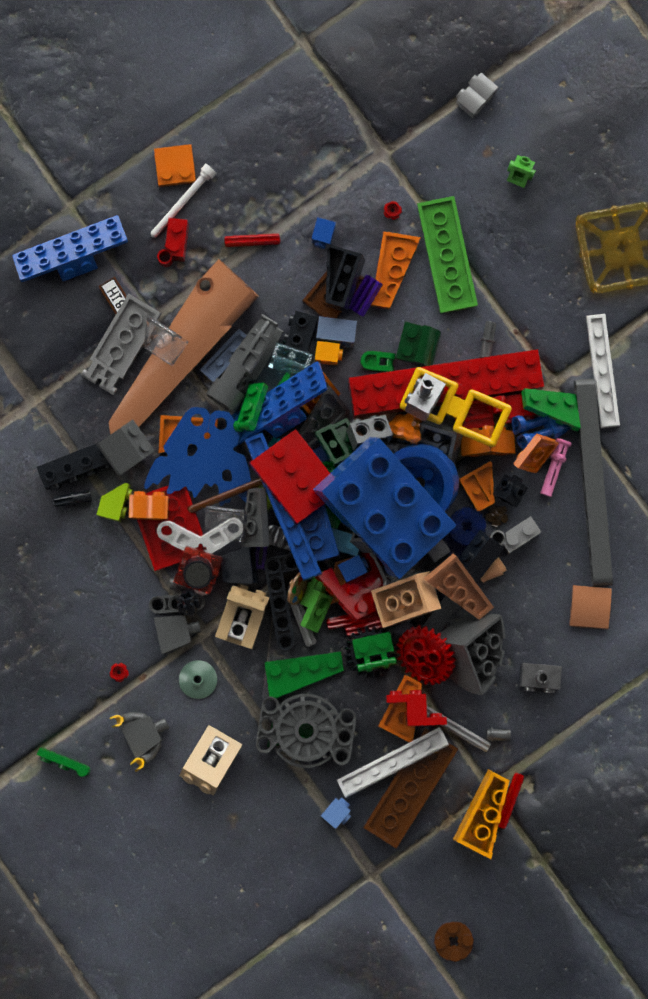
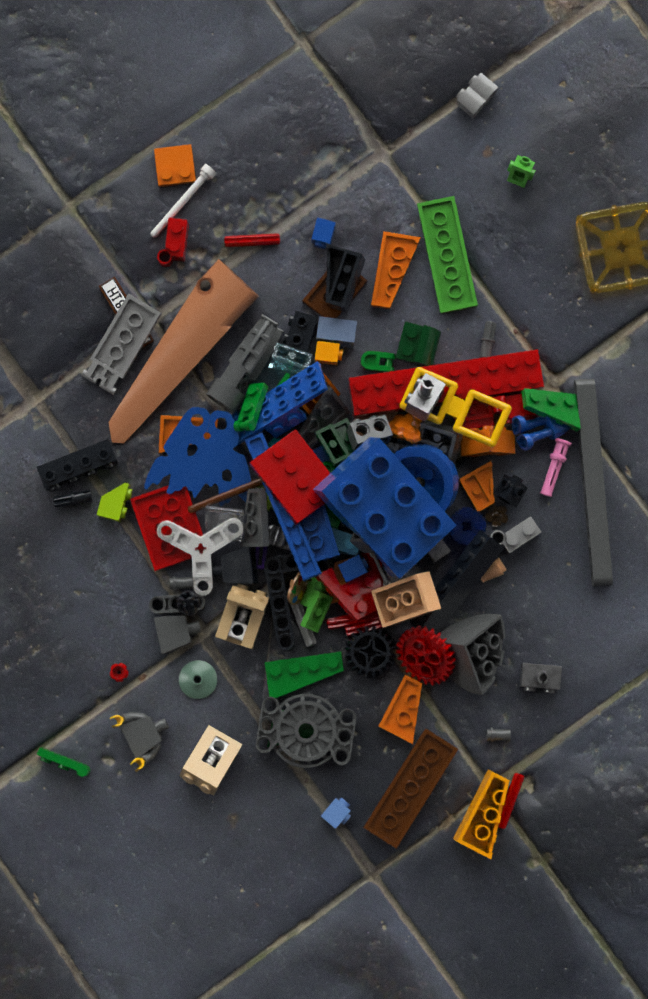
blue bracket [12,215,128,282] -> none
dark grey slope [97,420,155,476] -> none
orange brick [129,491,169,520] -> none
clear slope [144,316,189,366] -> none
piece [173,545,222,594] -> none
sand blue plate [200,329,247,382] -> none
white tile [337,727,449,798] -> none
dark purple tile [349,274,383,317] -> none
green plate [352,632,397,673] -> none
red plate [384,201,402,220] -> none
red bracket [386,690,447,726] -> none
nougat wing [424,554,494,620] -> none
light grey axle [427,706,491,752] -> none
reddish brown plate [434,921,474,962] -> none
orange plate [513,433,559,473] -> none
nougat slope [569,585,612,630] -> none
white tile [586,314,620,429] -> none

